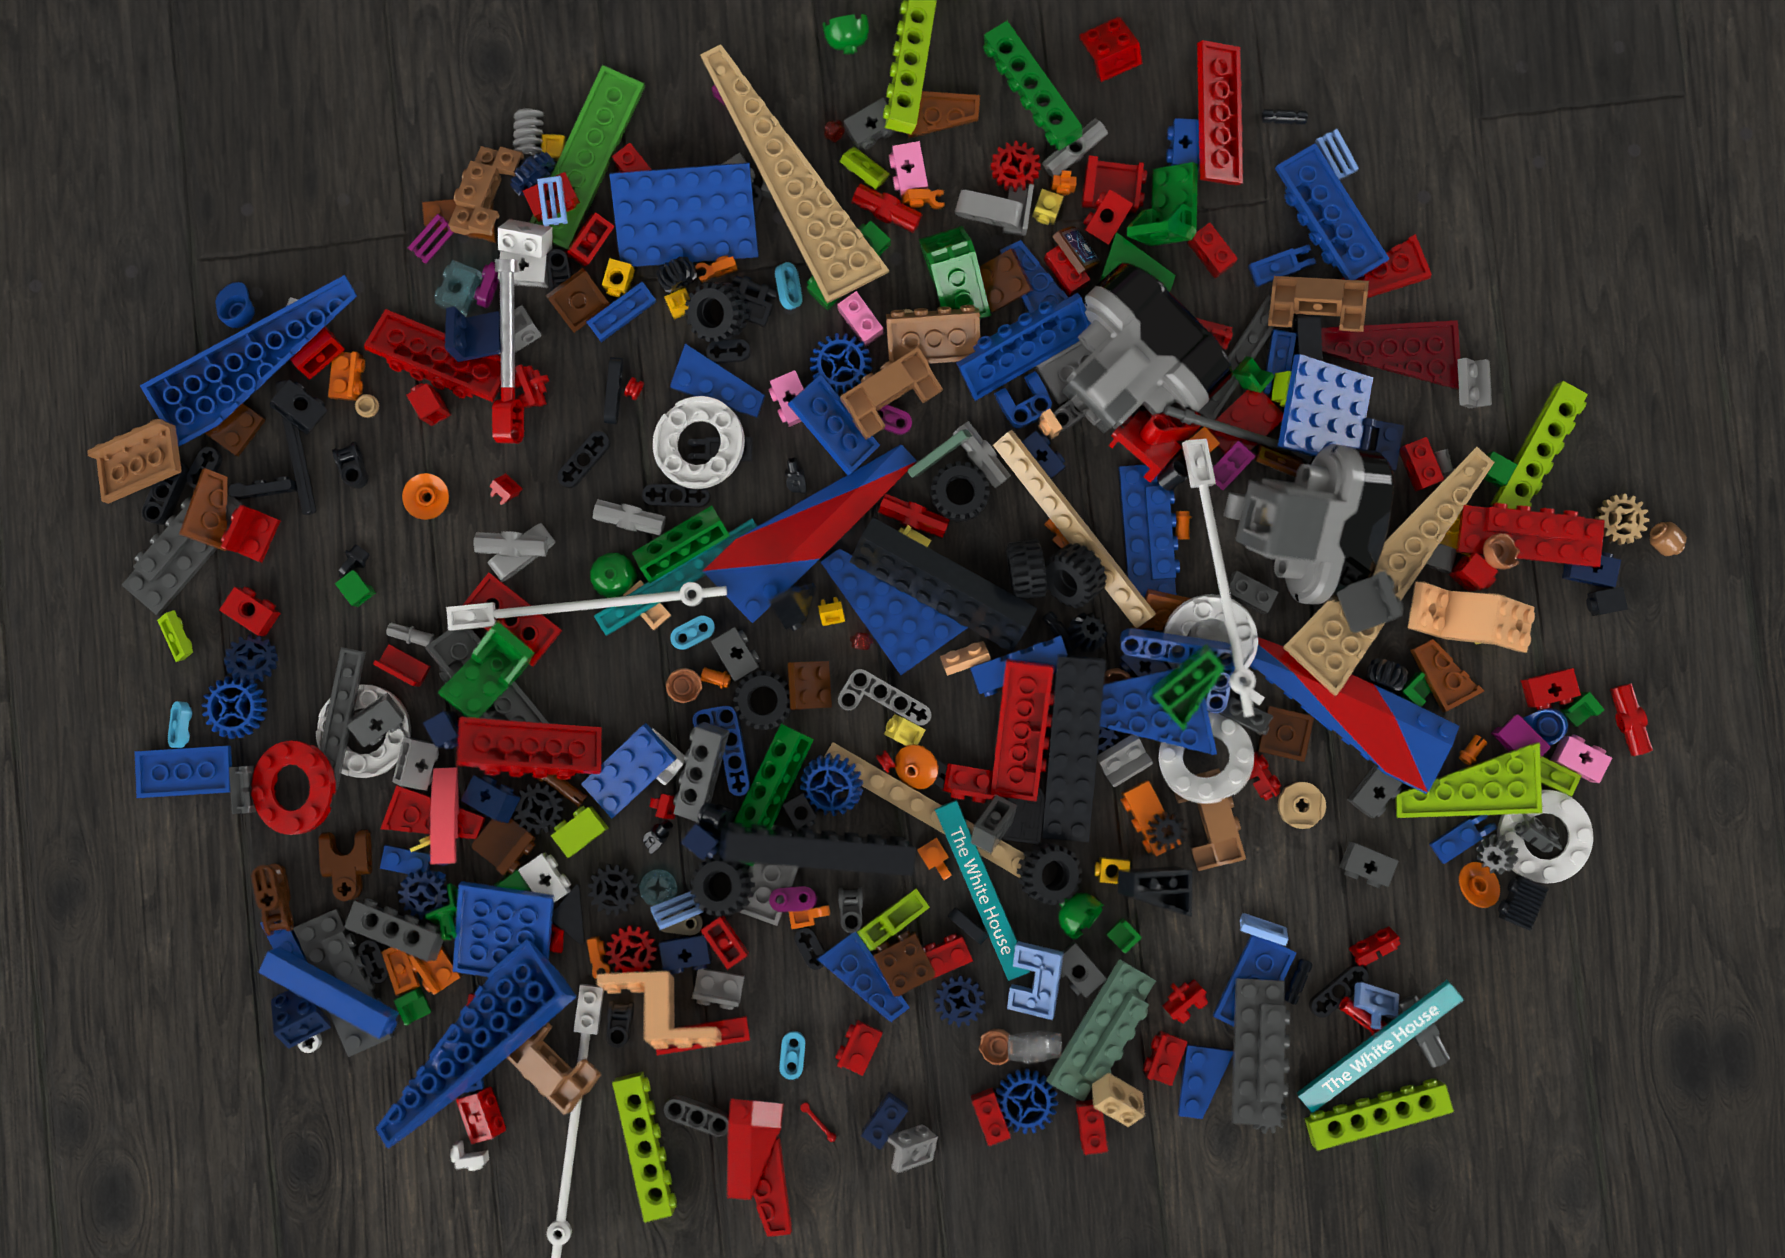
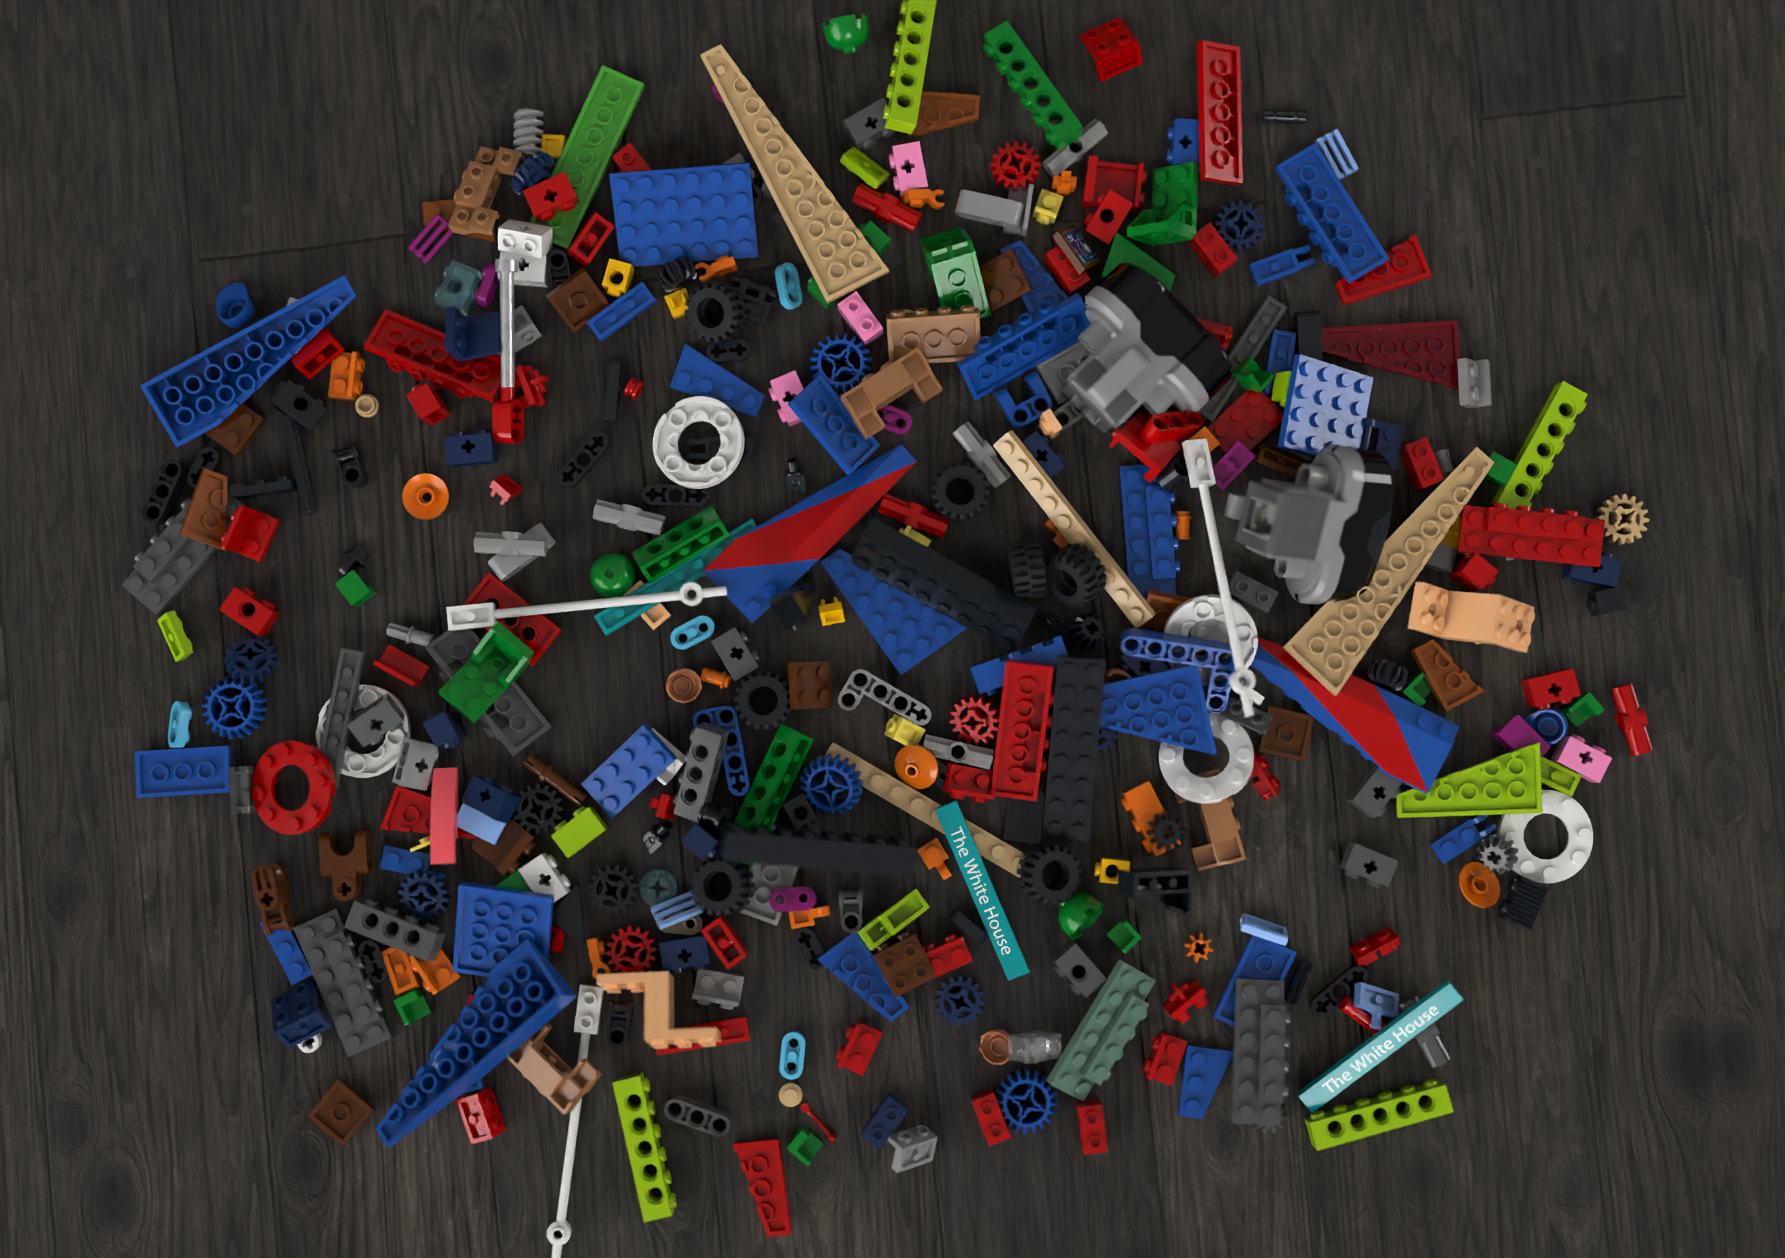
medium nougat bracket [87,419,182,504] -> none
blue brick [259,947,399,1039] -> none
green bracket [426,883,458,940] -> none
white bracket [450,1140,489,1171] -> none
red plate [457,717,602,780] -> none
light blue tile [537,176,568,227] -> none
red wedge [727,1099,784,1200] -> none
clear red plate [824,120,845,142] -> none
clear red plate [850,632,873,650] -> none
red bush [876,750,897,773] -> none
sand green tile [907,429,972,478] -> none
light nougat plate [940,641,991,676] -> none
dark grey brick [971,795,1017,853] -> none
medium blue plate [1007,941,1064,1020] -> none
tan brick [1092,1073,1145,1127] -> none
light grey bracket [1097,734,1153,787] -> none
green wedge [1151,644,1224,731] -> none
dark grey bar [1164,405,1291,453] -> none
medium nougat bracket [1268,276,1369,332] -> none
tan plate [1278,782,1326,829] -> none
dark grey bracket [1336,570,1403,633] -> none
orange pin [1459,735,1487,765] -> none
nougat hair [1483,533,1520,569] -> none
dark grey hinge [1515,814,1562,852] -> none
medium nougat head [1649,522,1687,556] -> none
none -> reddish brown plate [307,1078,376,1146]
none -> dark blue brick [444,430,498,468]
none -> light blue tile [457,803,507,845]
none -> tan plate [779,1083,802,1107]
none -> green panel [786,1125,823,1166]
none -> light grey piece [923,734,994,770]
none -> red gear [950,694,1000,745]
none -> orange gear [1183,932,1213,962]
none -> dark blue gear [1213,200,1265,252]

